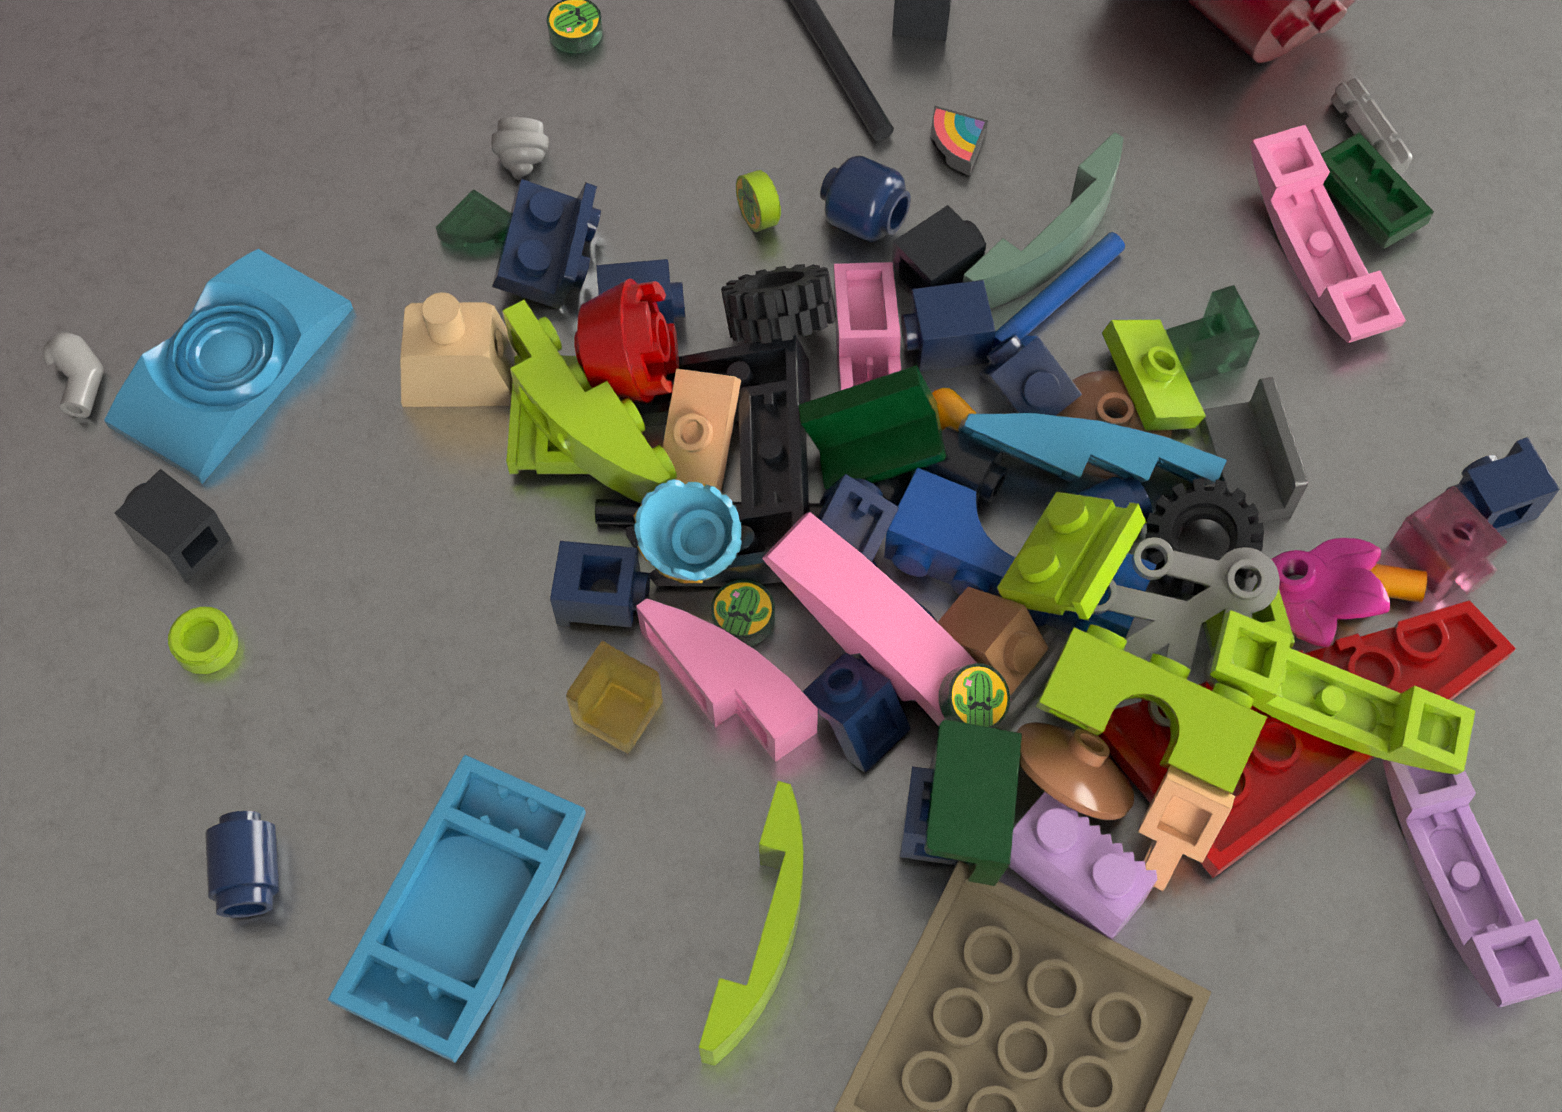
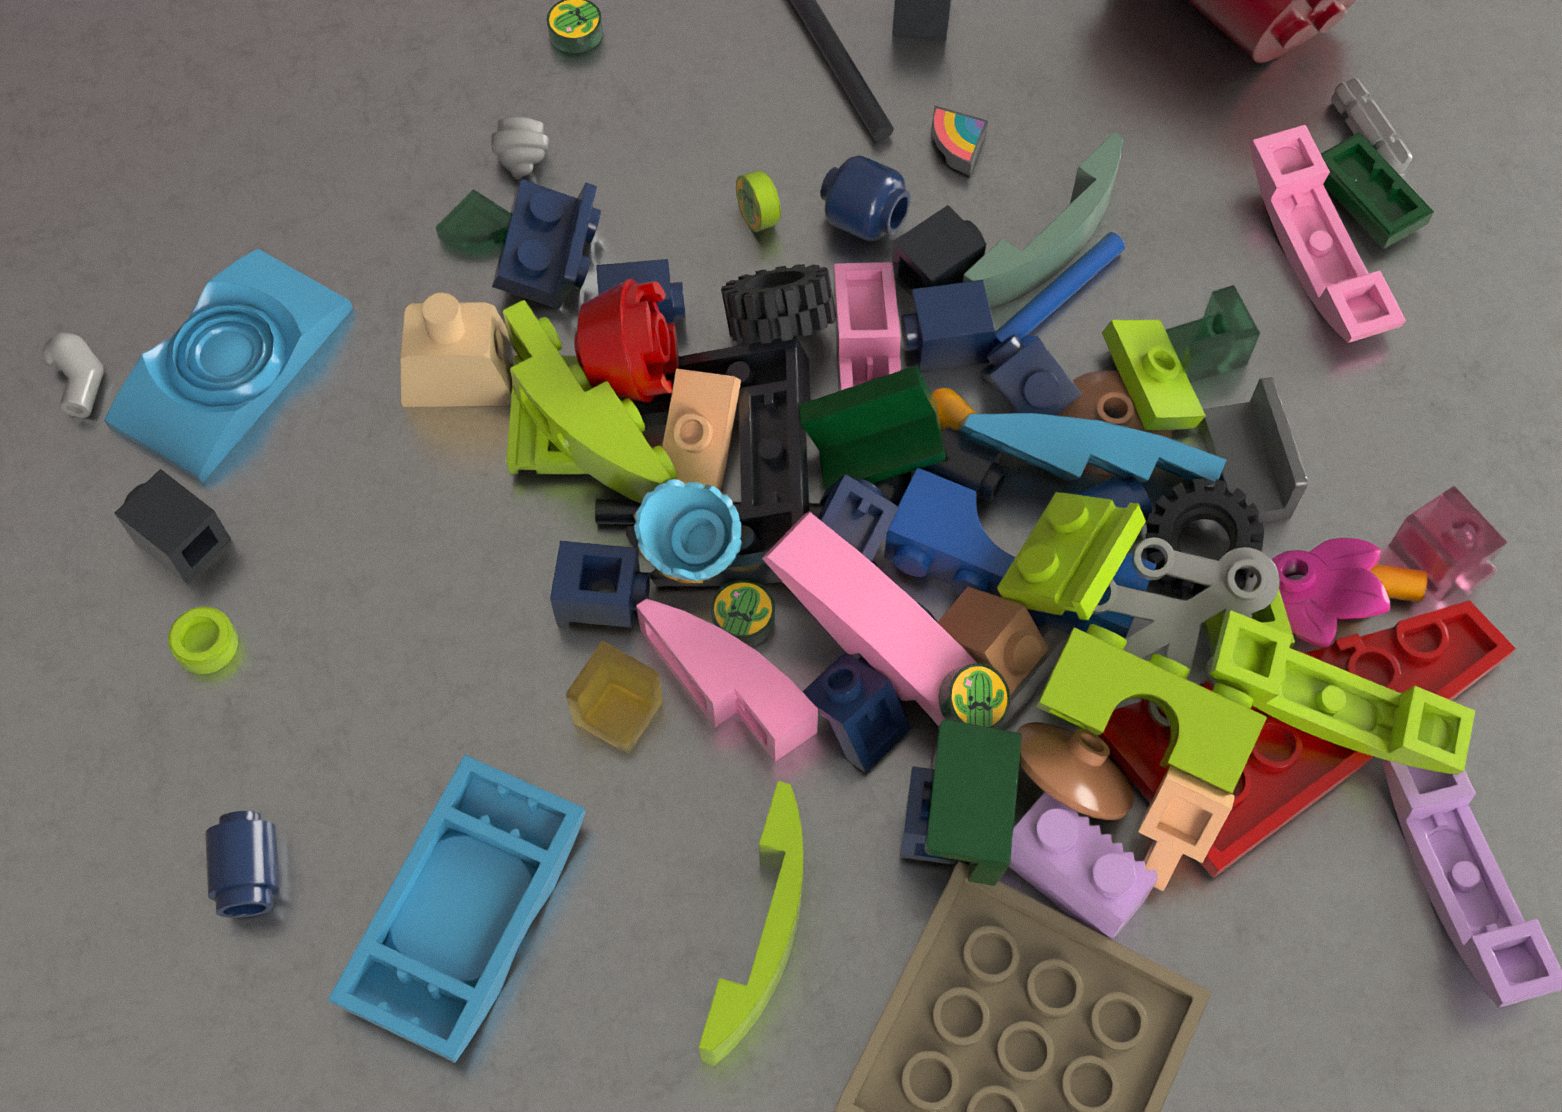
dark blue brick [1444,437,1560,541] -> none

